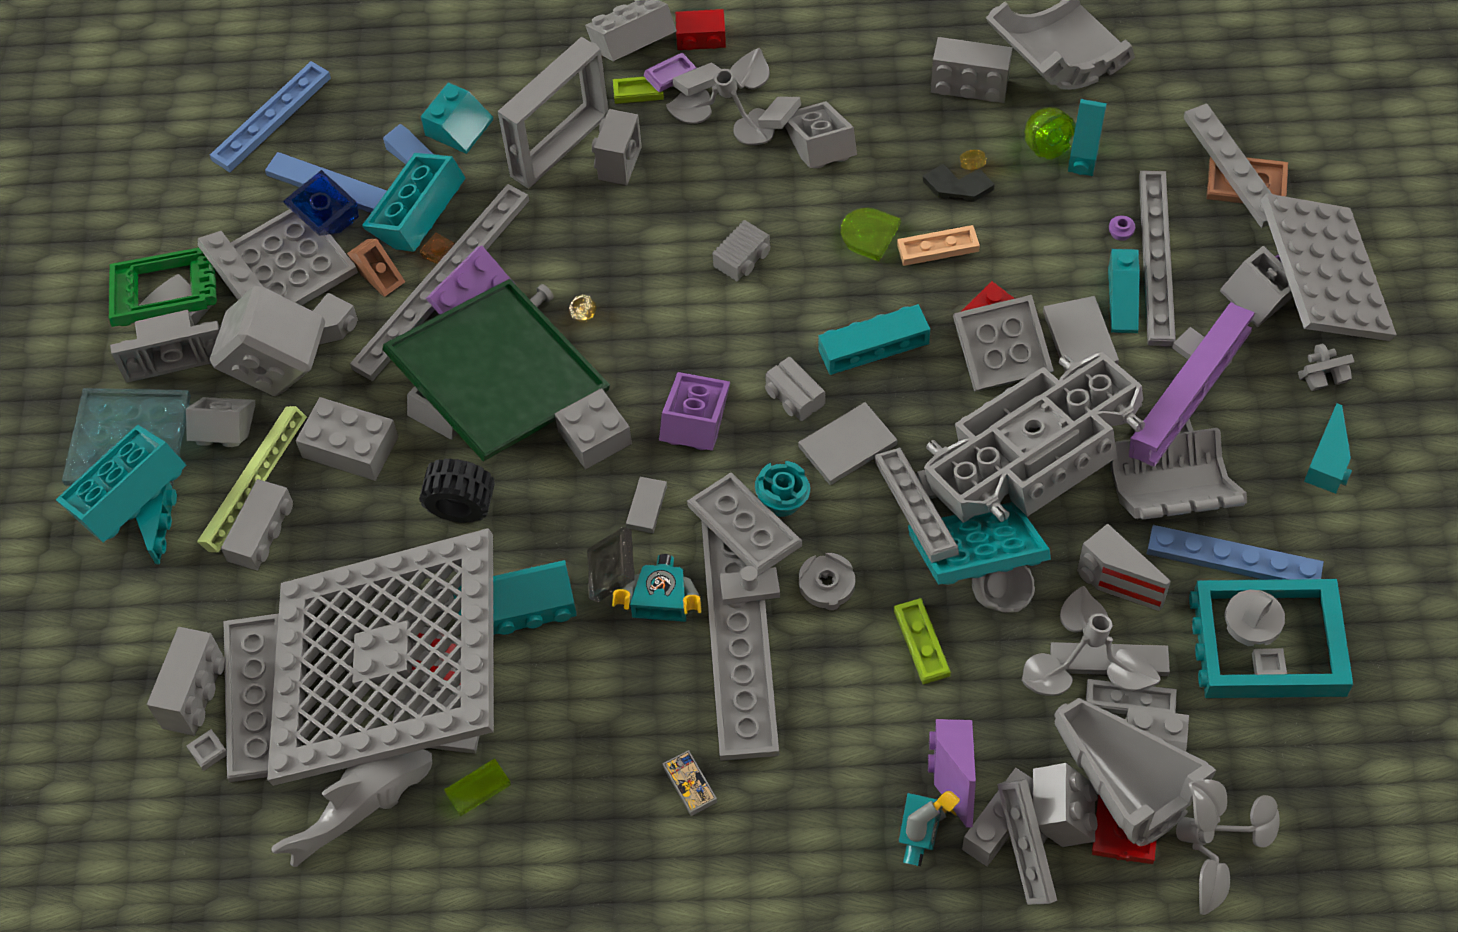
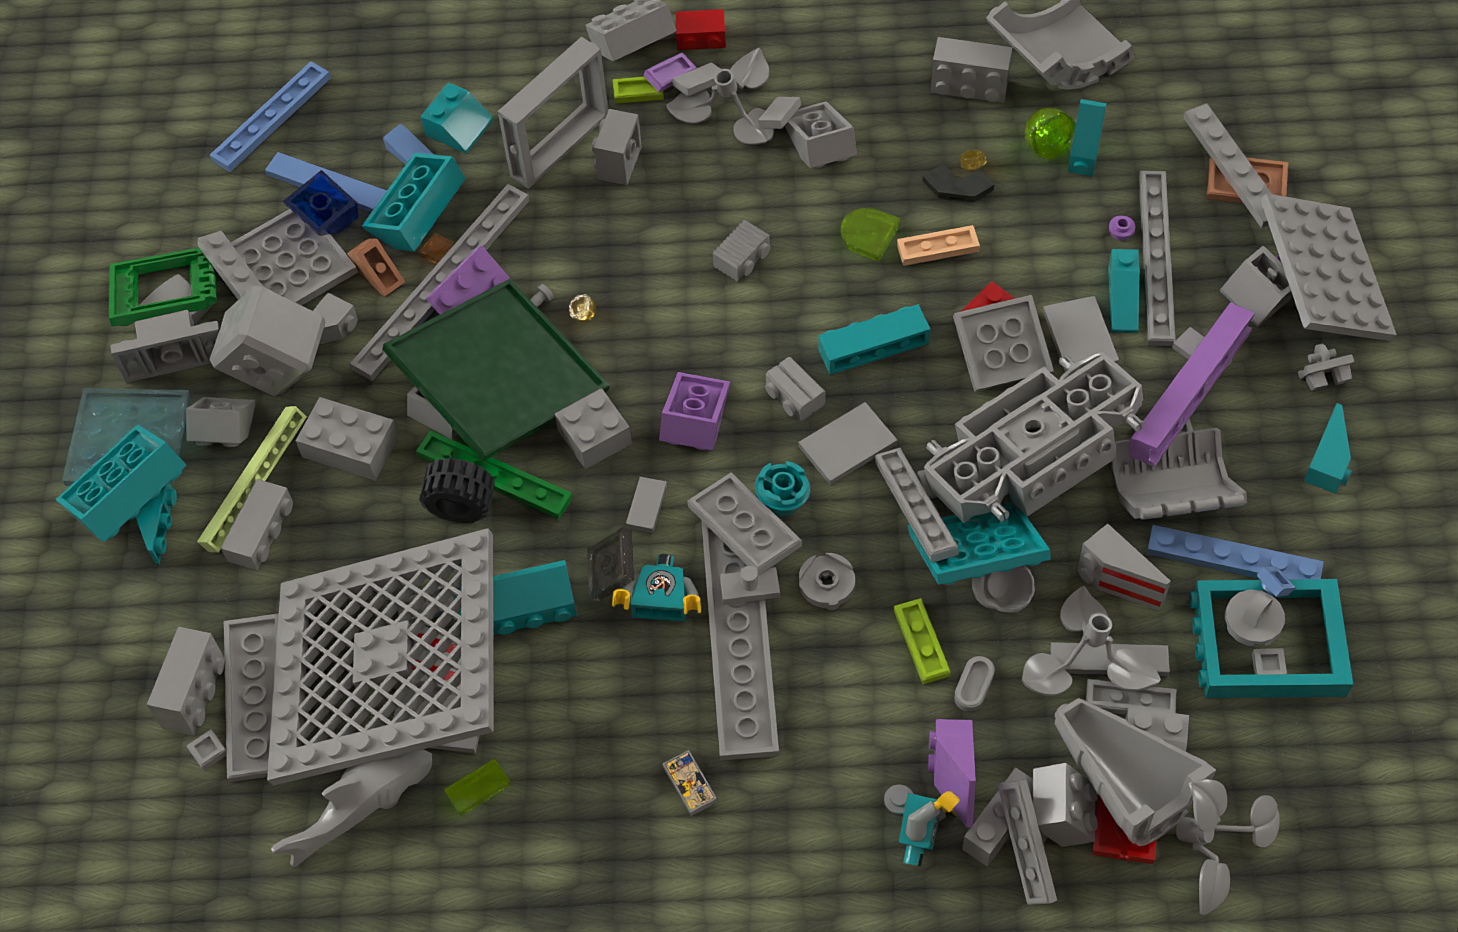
none -> green plate [416,430,573,520]
none -> light grey plate [884,785,913,815]
none -> light grey tile [954,656,995,712]
none -> medium blue plate [1257,567,1295,597]

